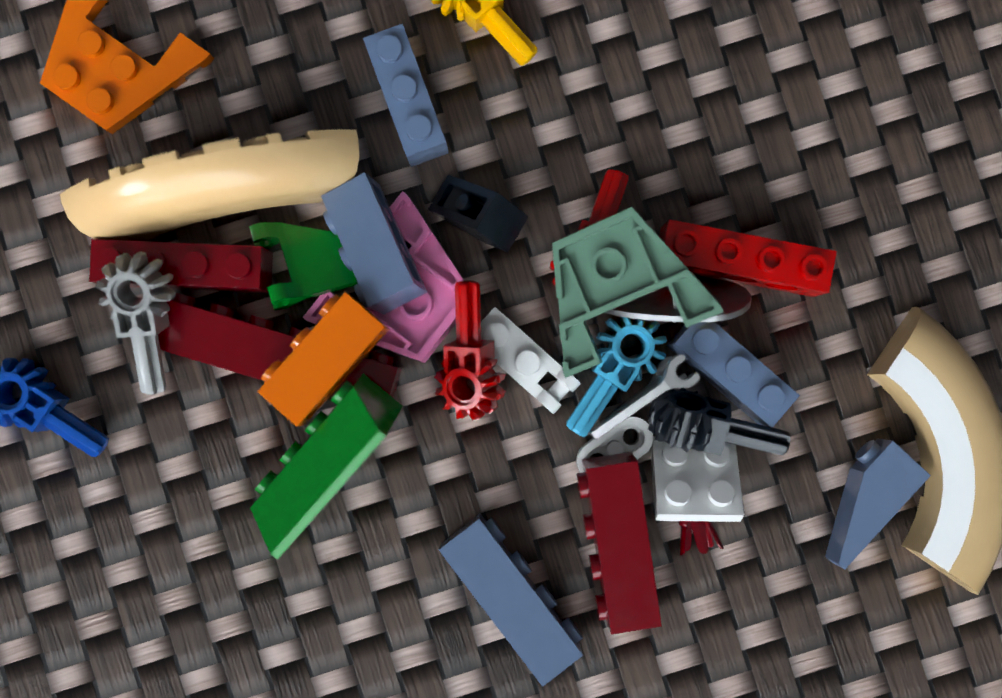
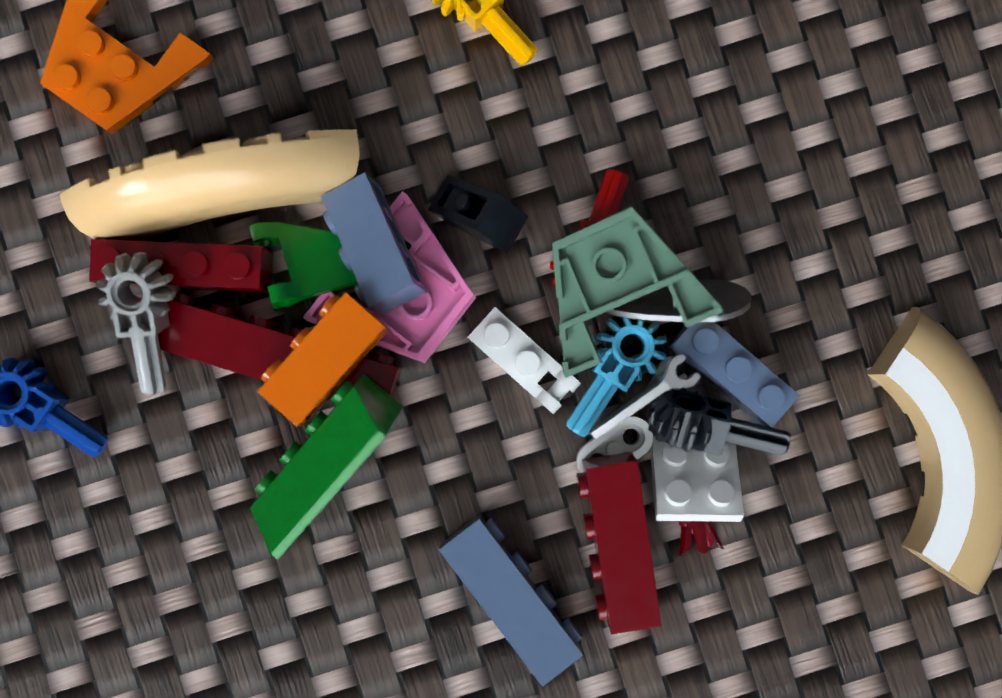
sand blue brick [363,24,449,167] -> none
red gear [434,280,506,420] -> none
red brick [659,219,837,297] -> none
sand blue slope [825,438,931,570] -> none

